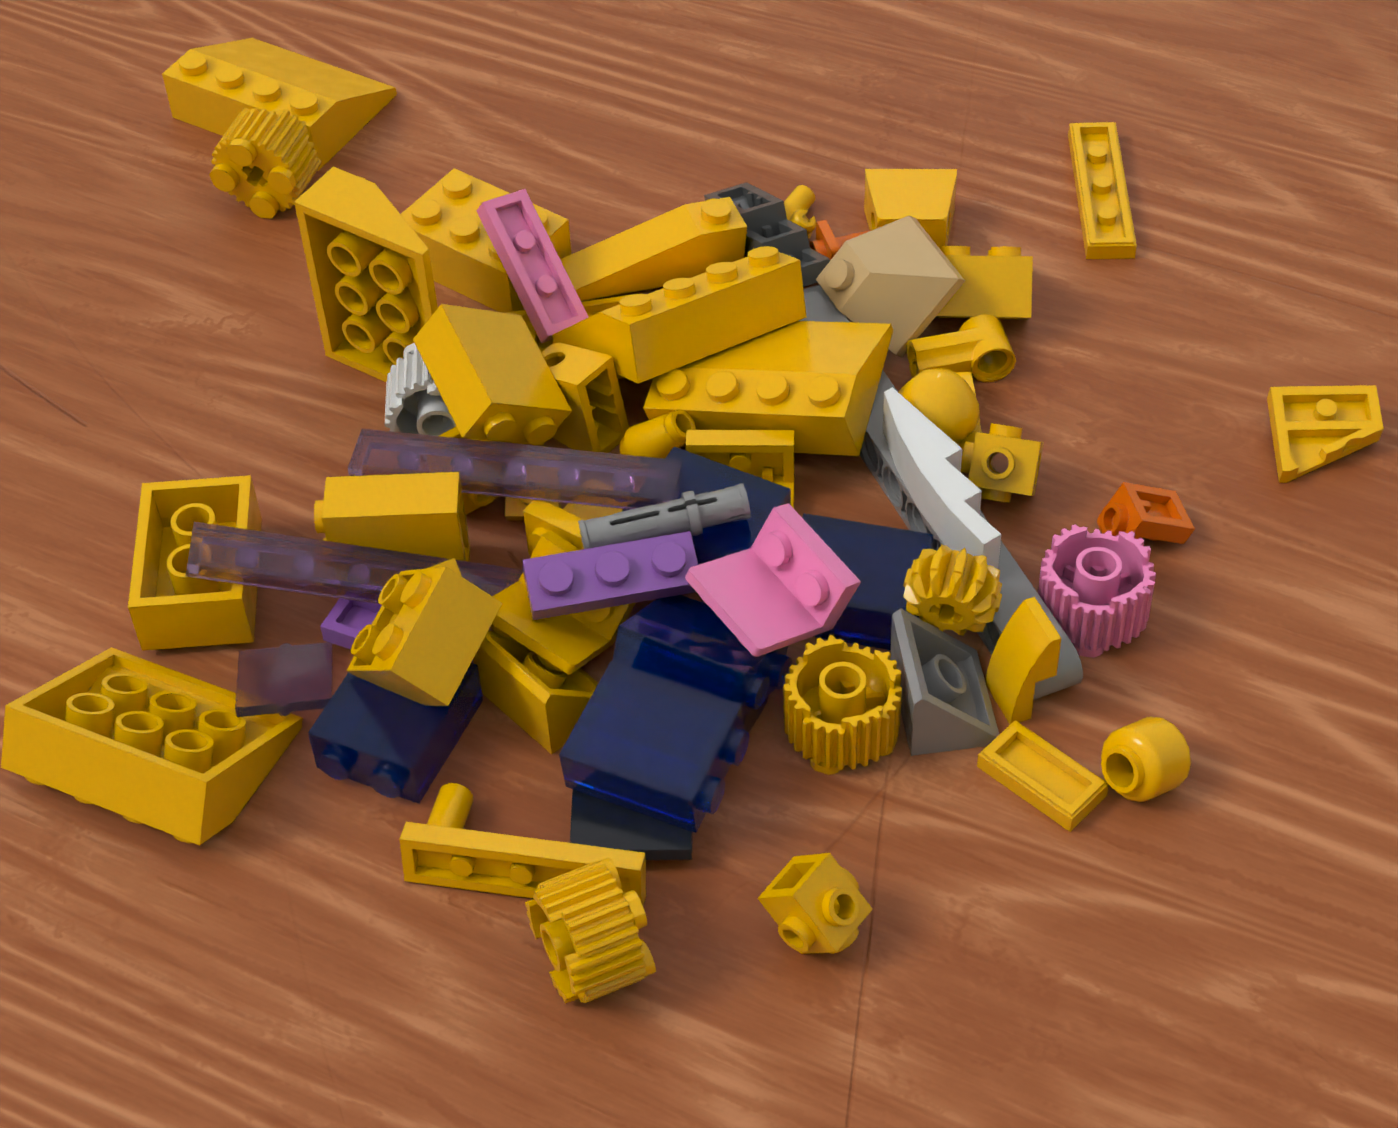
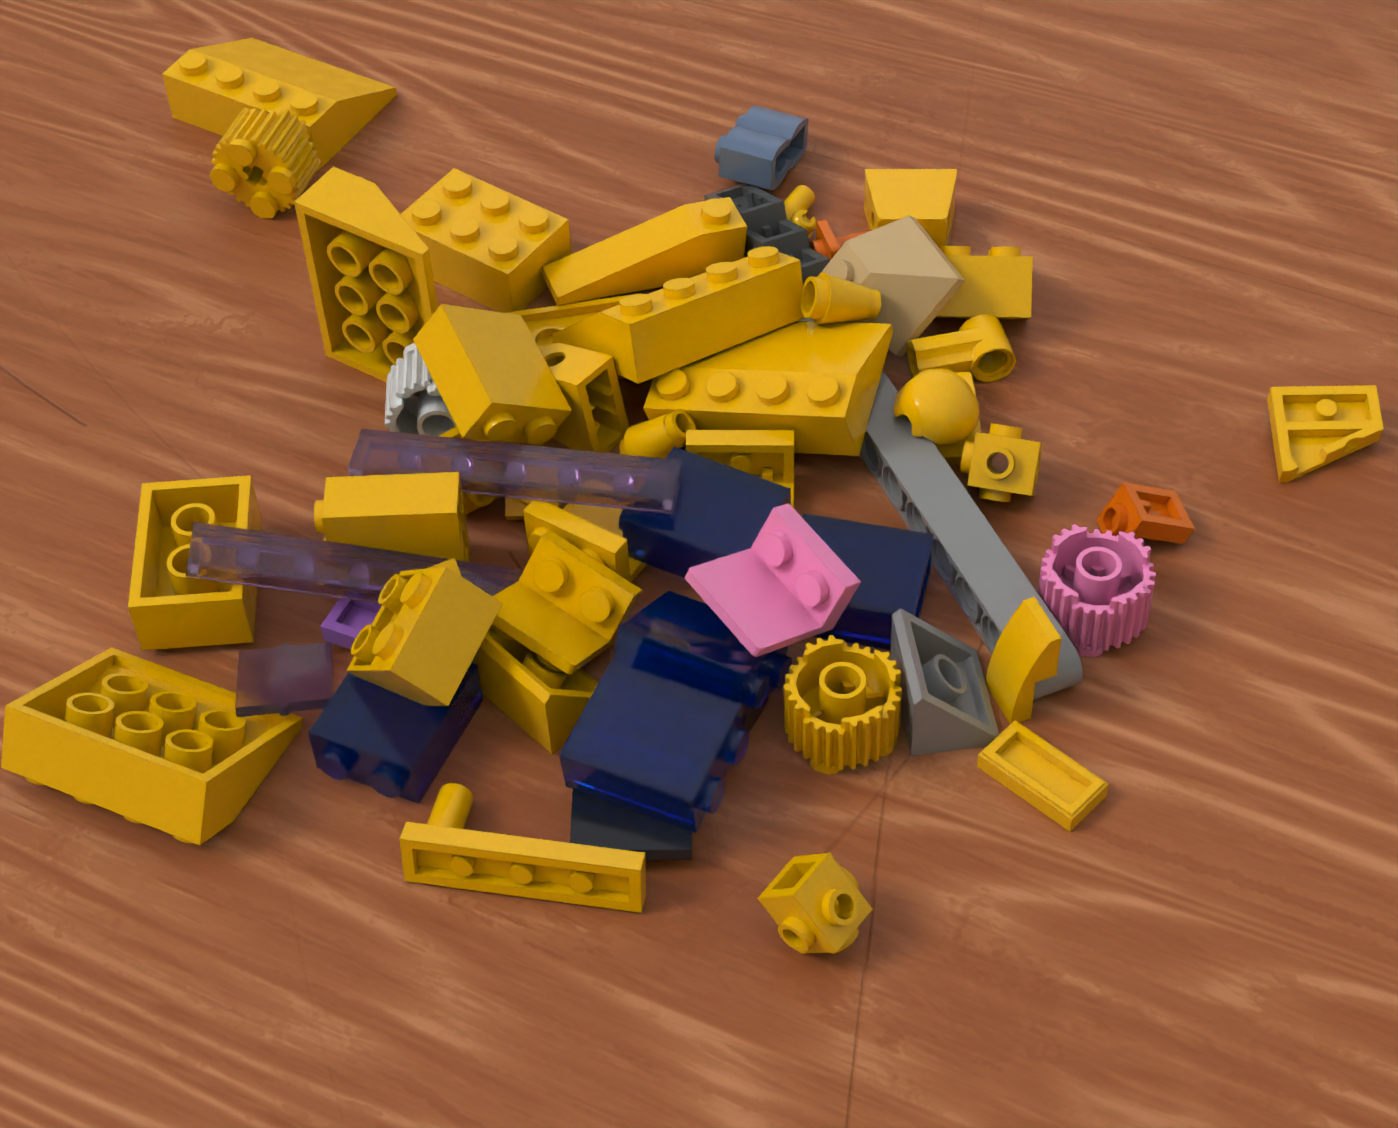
bright pink plate [476,189,589,343] -> none
medium lavender plate [523,531,698,620] -> none
yellow brick [525,858,656,1004] -> none
light grey pin [578,483,751,549] -> none
white slope [883,387,1002,569] -> none
yellow gear [903,544,1002,636] -> none
yellow tile [1068,122,1137,259] -> none
yellow head [1101,716,1191,802] -> none
none -> sand blue brick [714,105,809,190]
none -> yellow cone [800,272,881,324]

